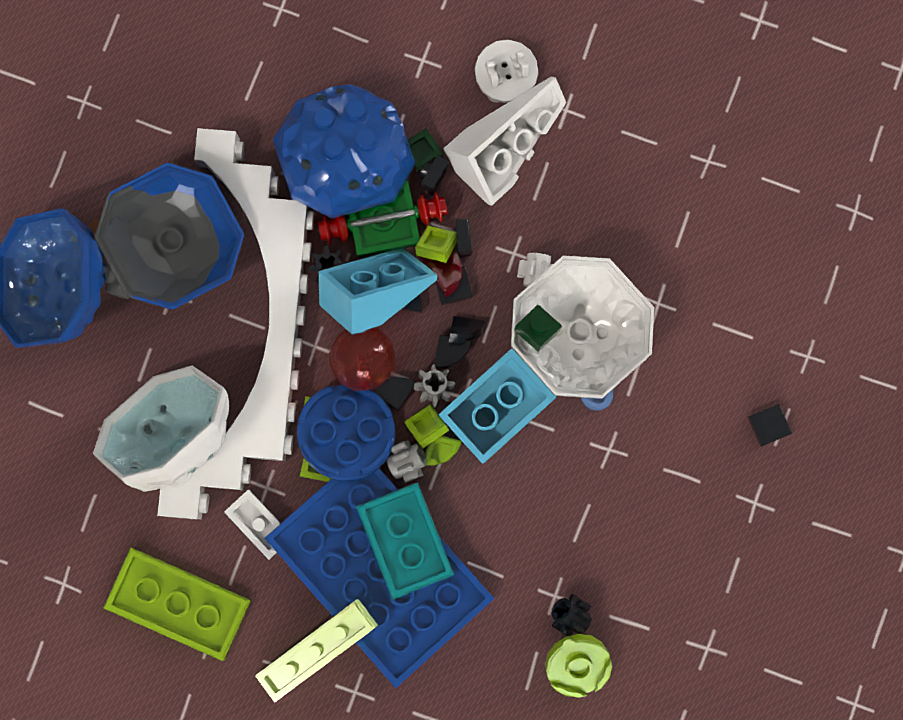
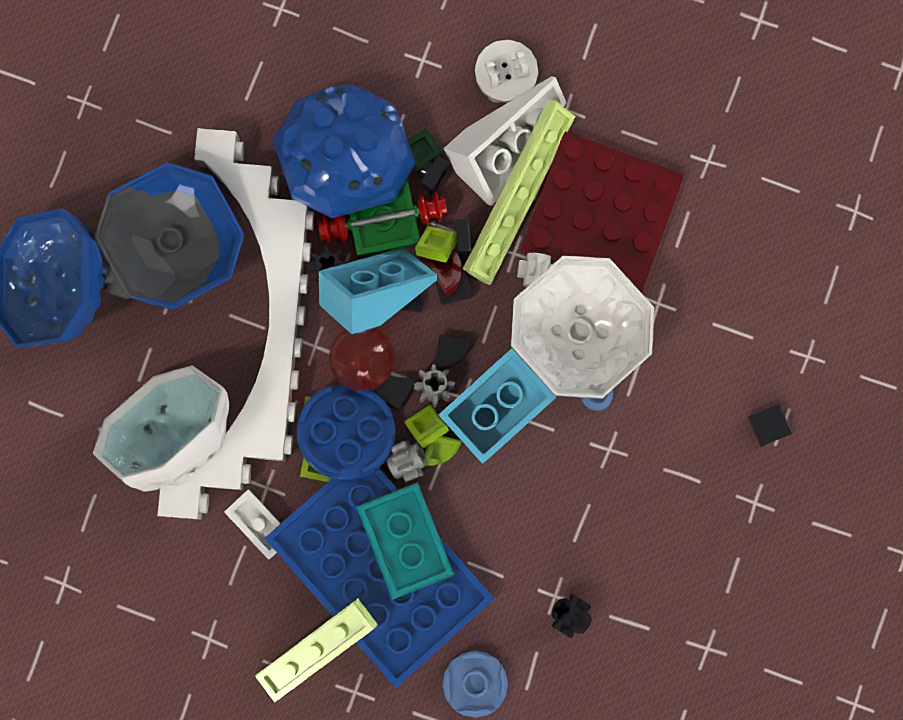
lime tile [103,548,251,661] -> none
black tile [449,316,485,344] -> none
dark green plate [514,305,562,352] -> none
lime tile [545,634,612,698] -> none
none -> medium blue tile [442,650,508,718]
none -> yellowish green tile [463,99,576,285]
none -> dark red plate [520,131,684,293]

